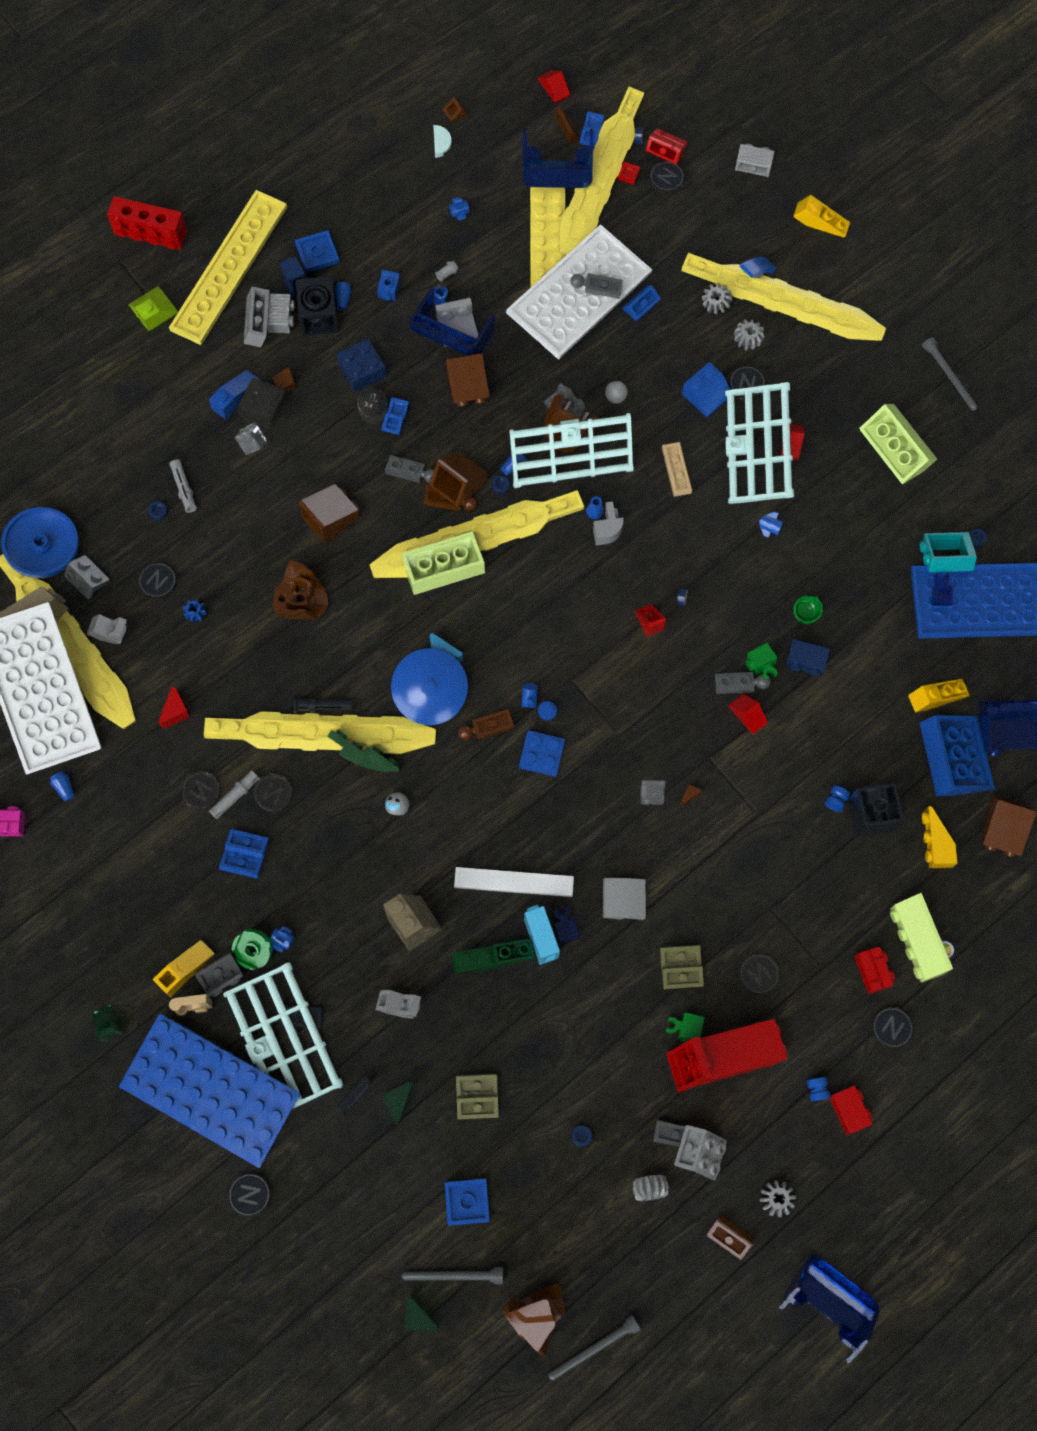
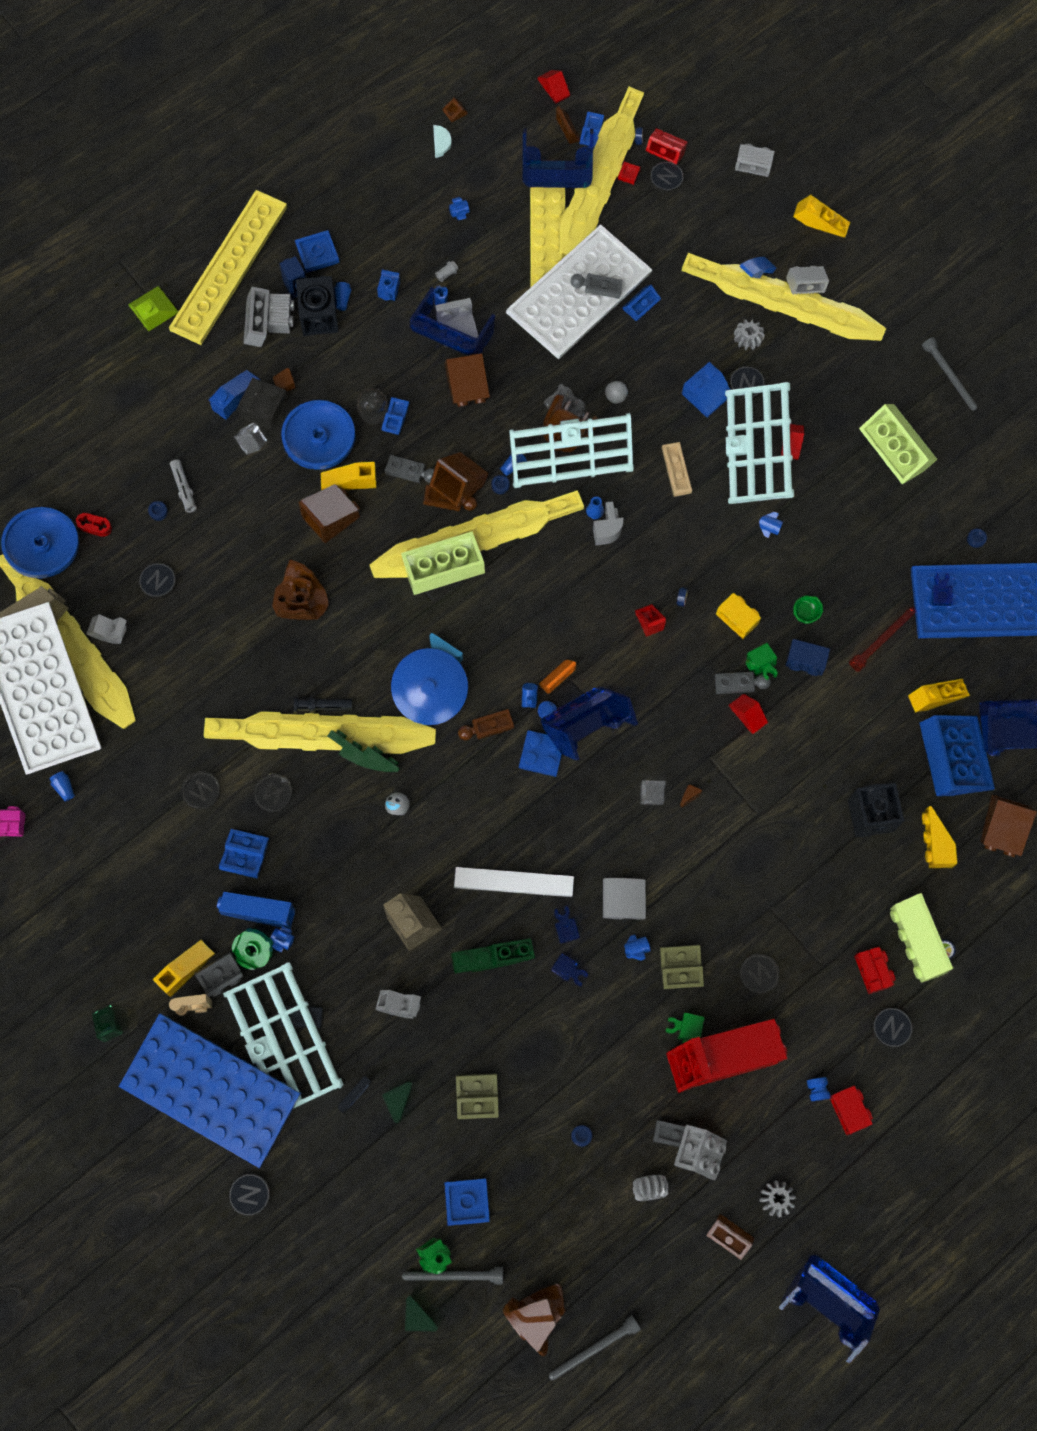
dark grey bracket [65,555,110,599] -> none
red brick [107,196,188,250] -> none
red slope [158,687,190,728] -> none
blue gear [183,598,207,623] -> none
light grey pin [209,770,260,820] -> none
dark blue brick [336,339,386,392] -> none
medium azure brick [524,905,560,965] -> none
light grey gear [702,283,732,315] -> none
blue wheel [825,786,851,812] -> none
teal window [920,532,977,572] -> none
none -> red beam [76,513,112,537]
none -> blue slope [217,892,295,929]
none -> blue dish [281,400,355,470]
none -> yellow slope [321,462,377,490]
none -> green brick [416,1238,452,1274]
none -> orange slope [539,660,576,694]
none -> clear blue windscreen [541,687,638,761]
none -> clear blue plate [551,954,588,987]
none -> blue piece [624,935,650,961]
none -> yellow brick [716,593,761,639]
none -> light grey brick [786,266,829,295]
none -> clear red piece [849,607,915,672]

